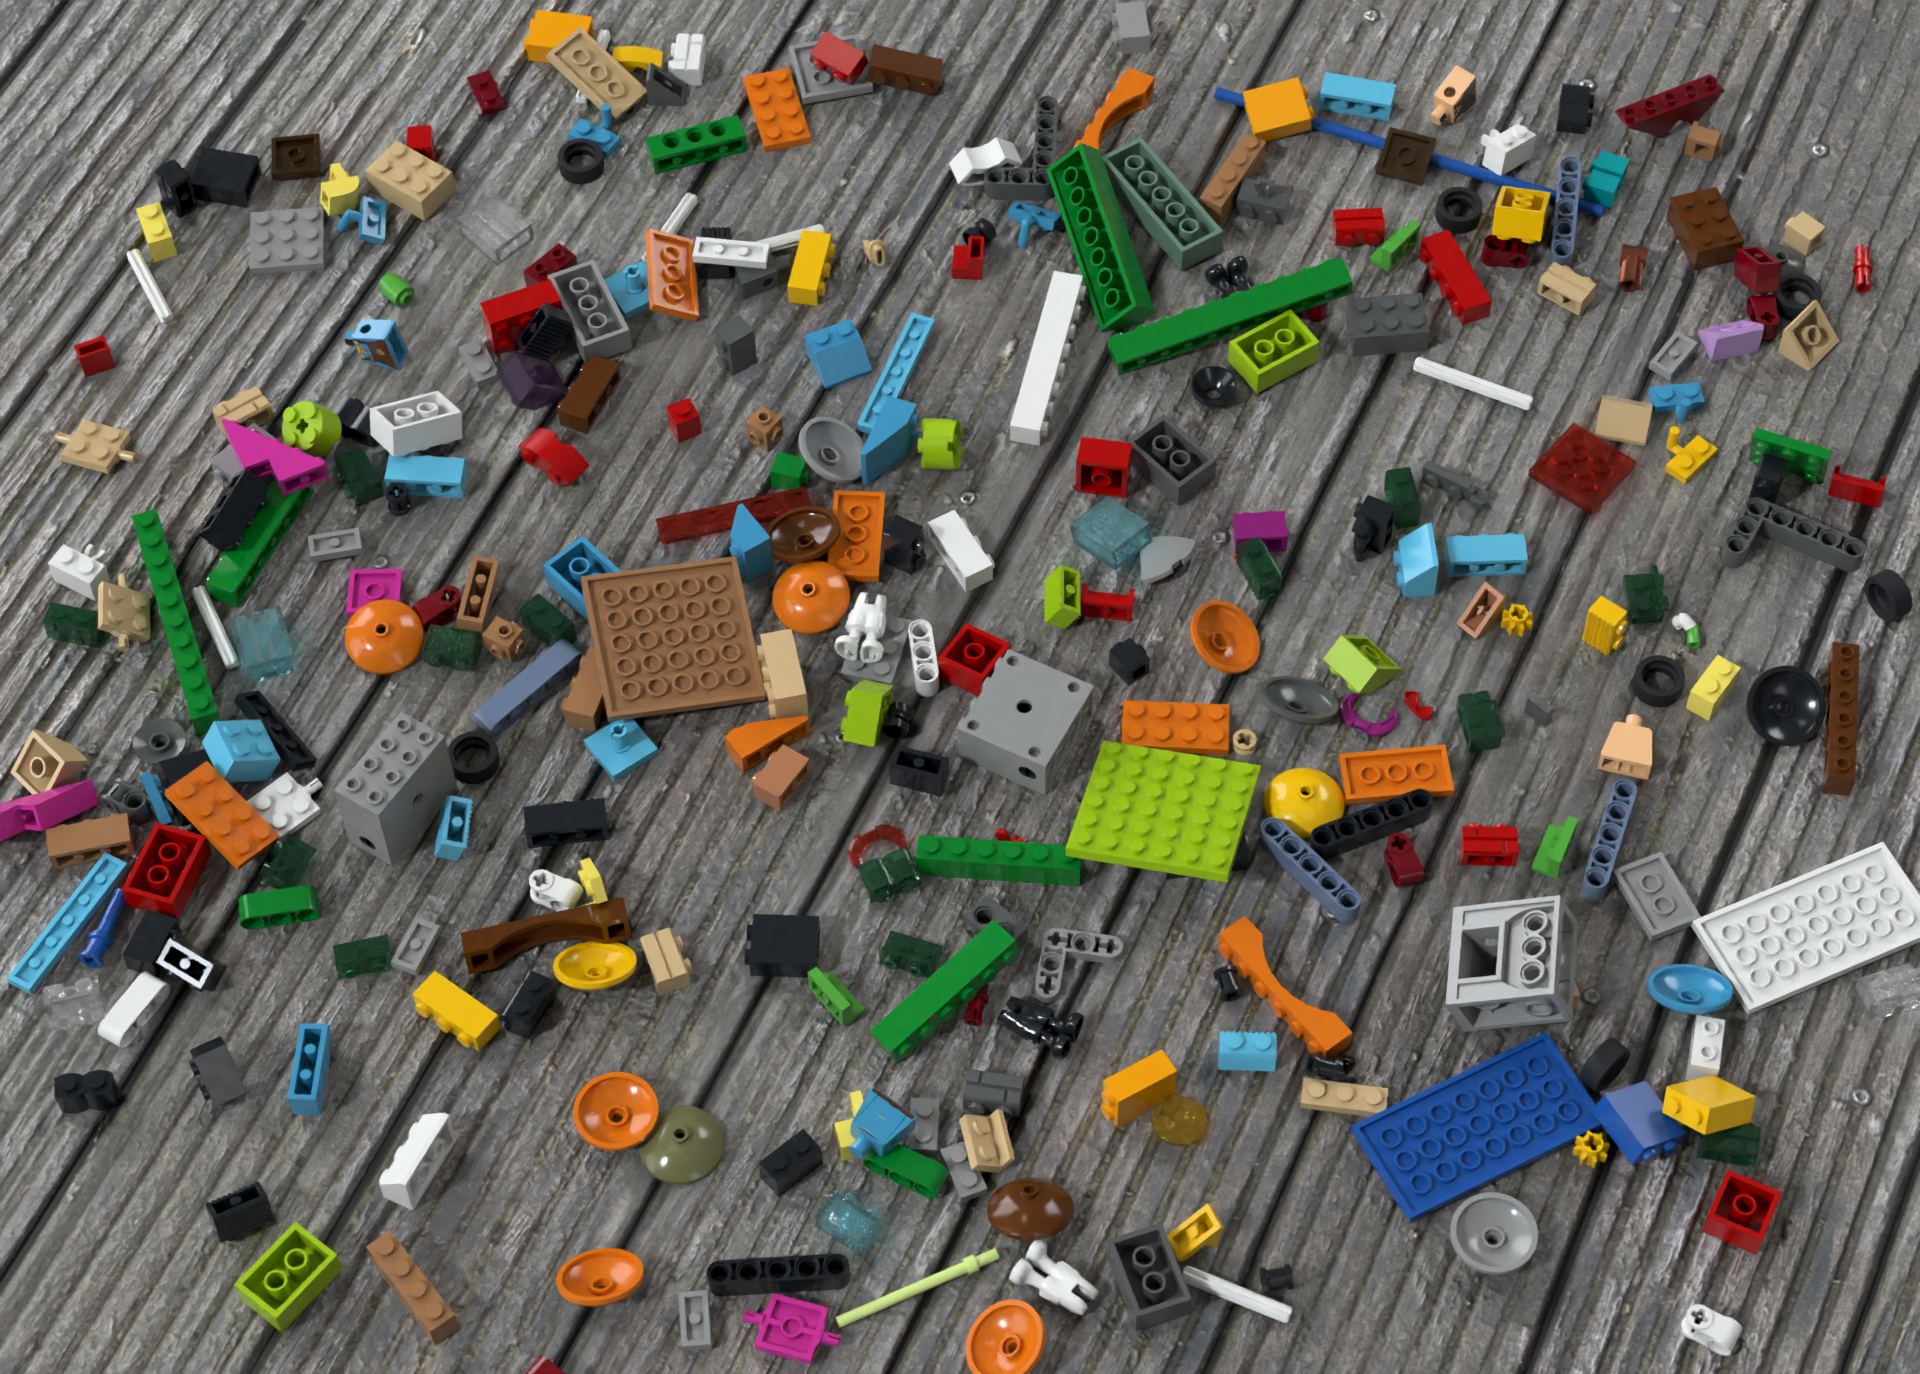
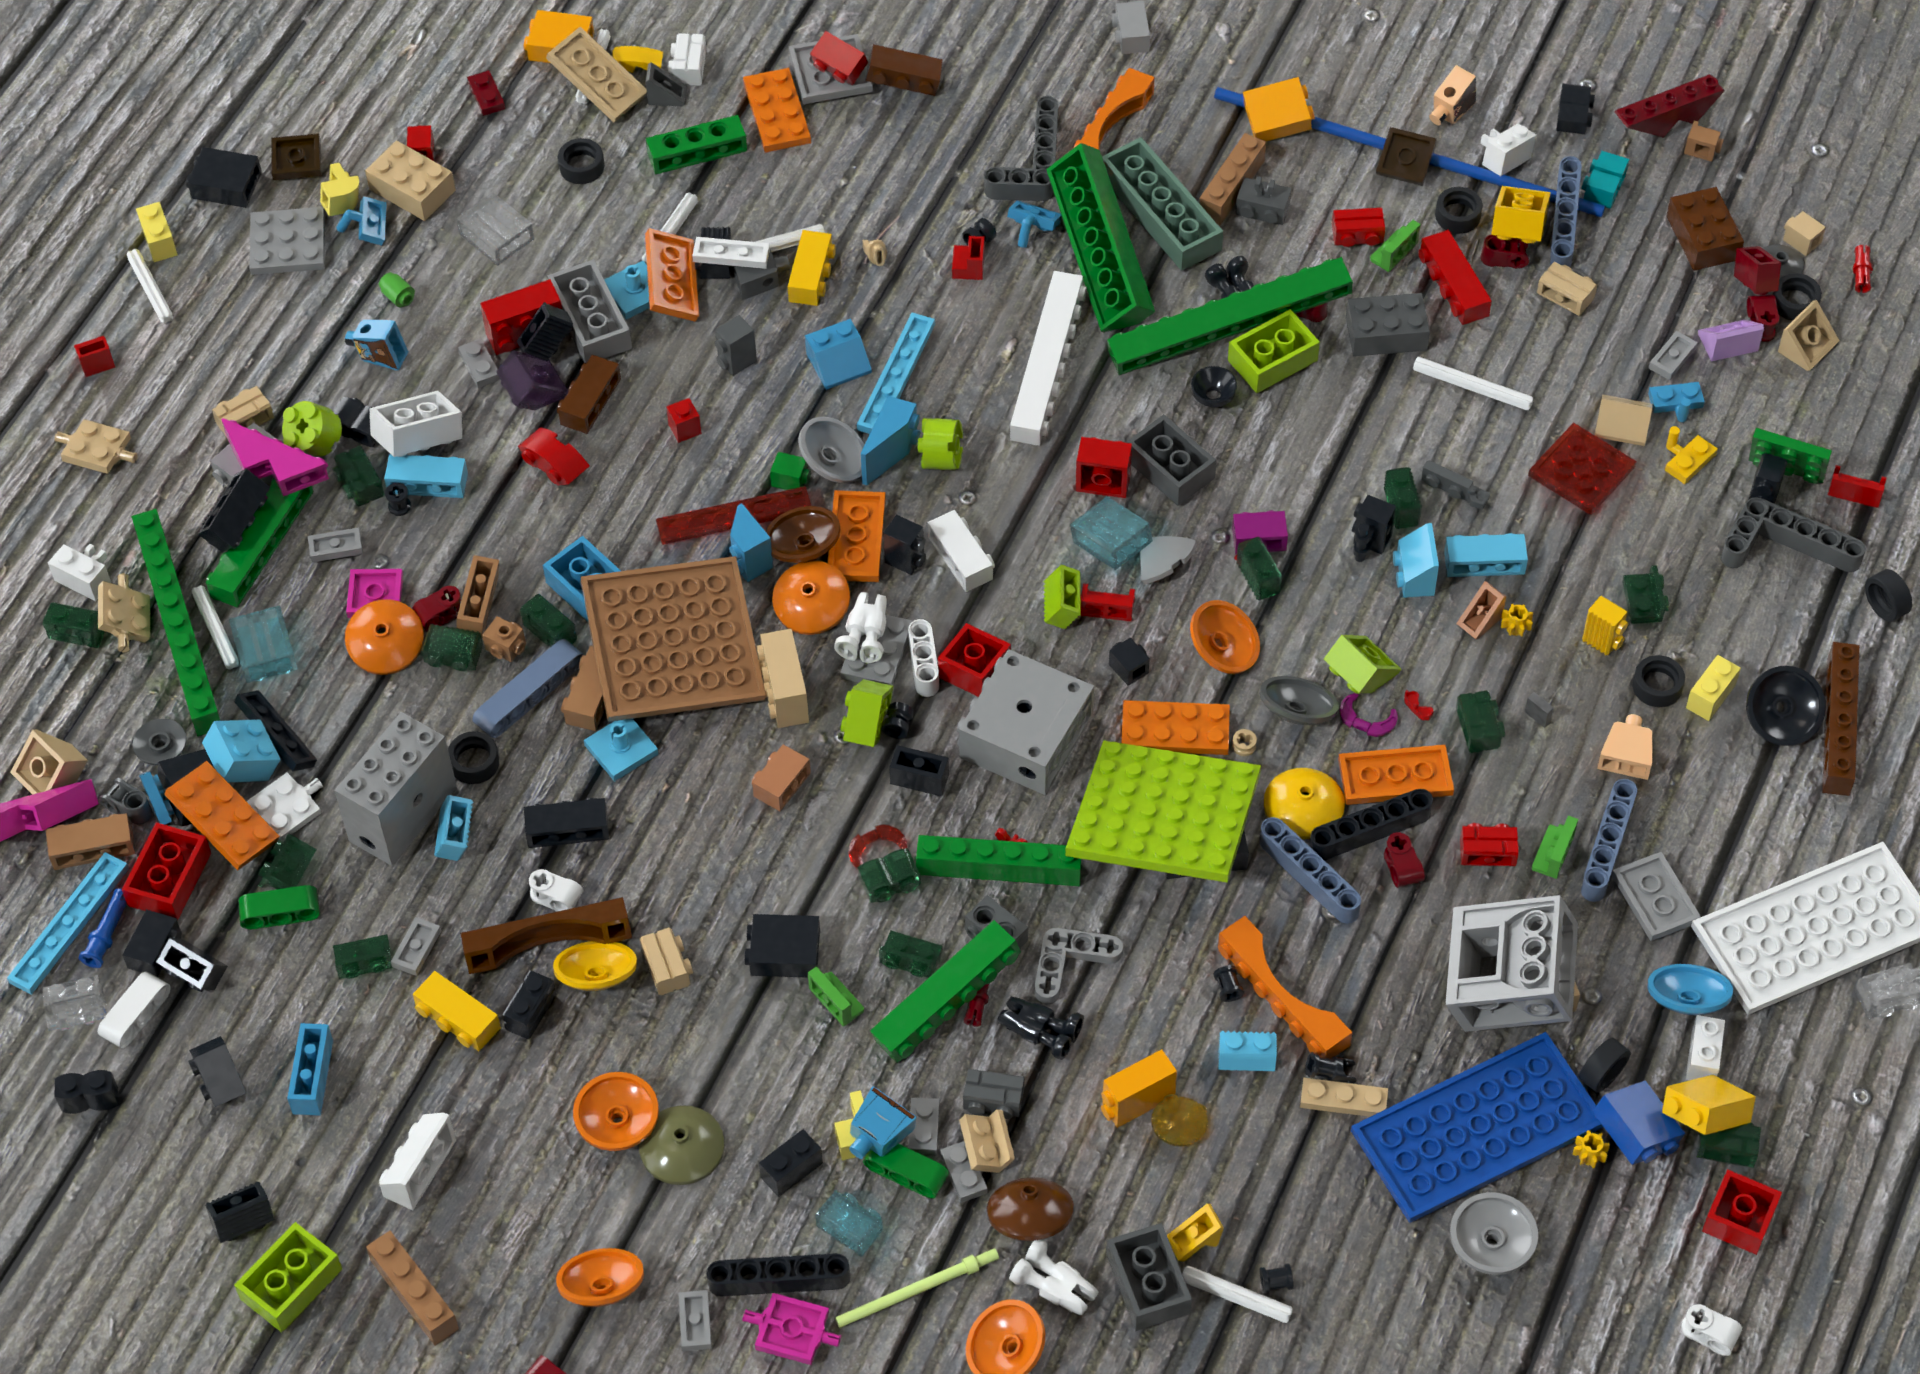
black brick [155,159,198,218] -> none
dark red brick [523,243,577,287] -> none
dark azure plate [567,103,621,159] -> none
light yellow plate [578,857,608,907] -> none
orange slope [725,715,810,772] -> none
medium nougat brick [746,406,783,452] -> none
white brick [949,137,1023,186] -> none
medium azure brick [1319,72,1396,121] -> none
copper piece [1618,244,1648,292] -> none
arm [1672,613,1701,649] -> none

